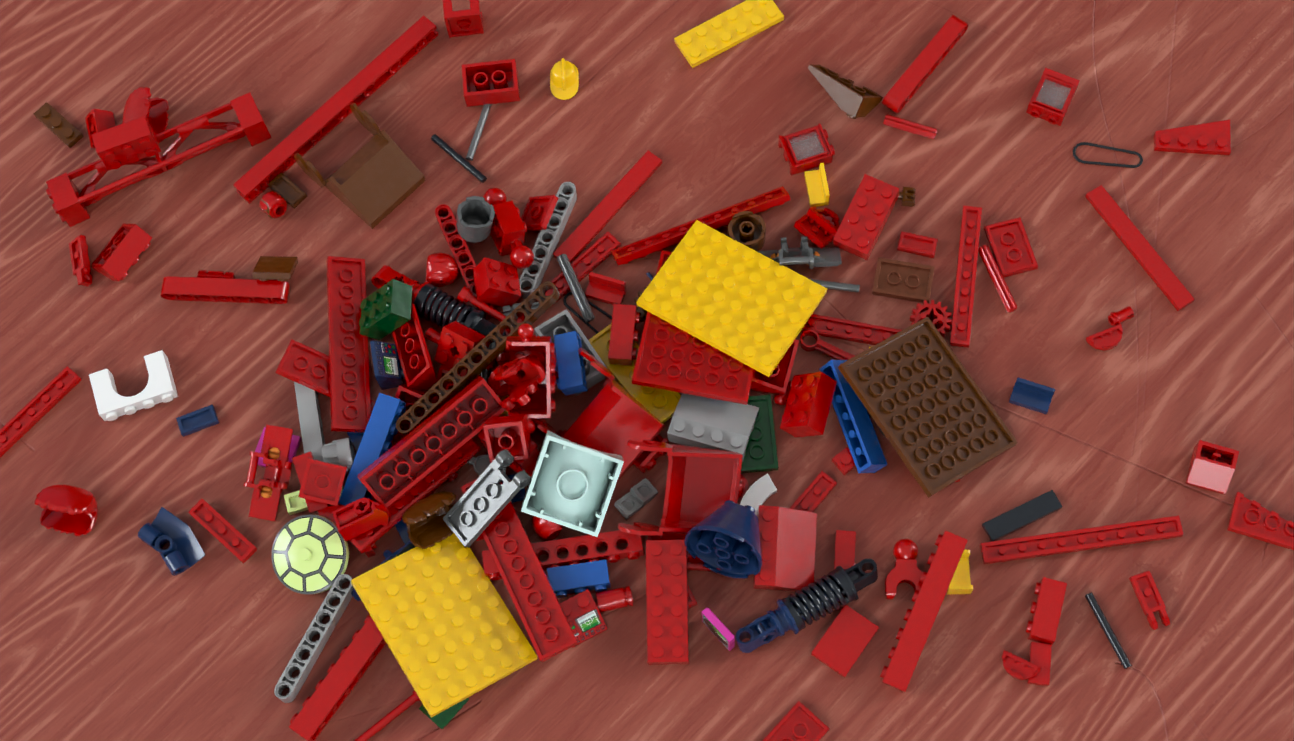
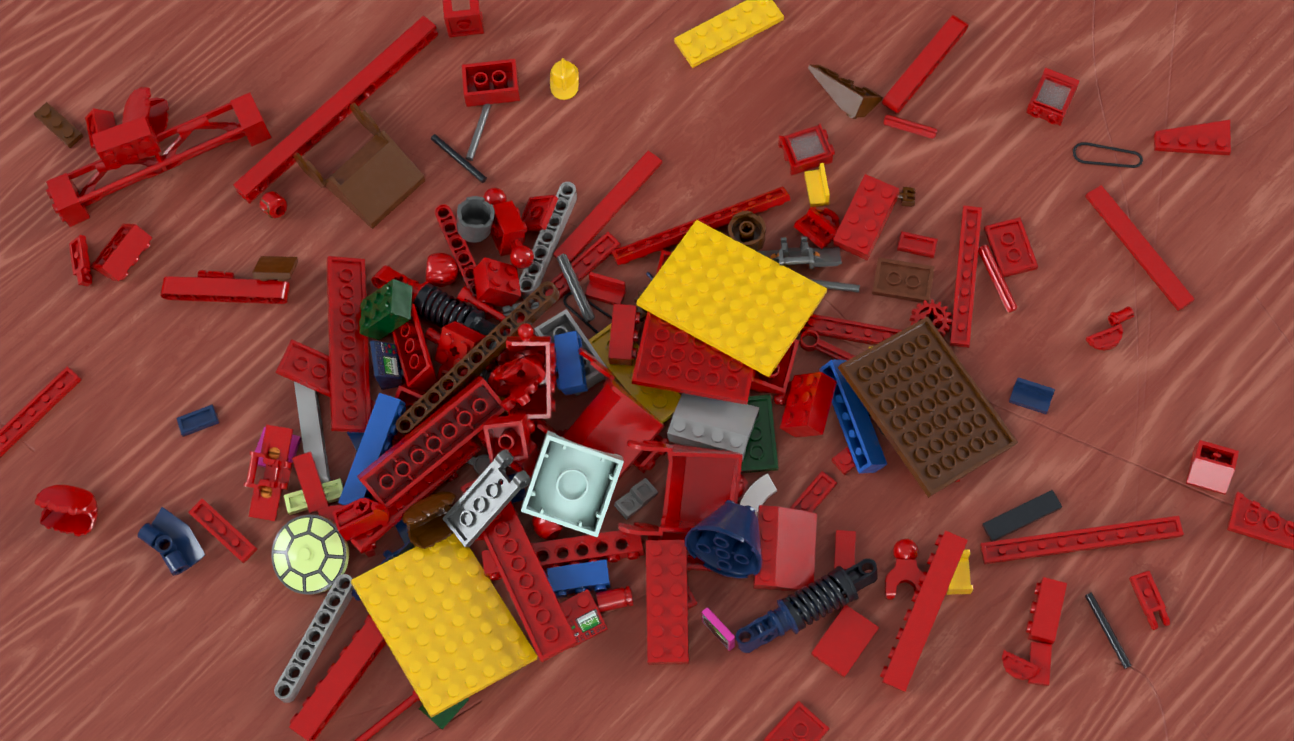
white arch [89,350,178,421] -> none
reddish brown tile [268,173,307,209] -> none
red panel [298,457,347,506] -> none
light grey piece [322,437,355,472] -> none

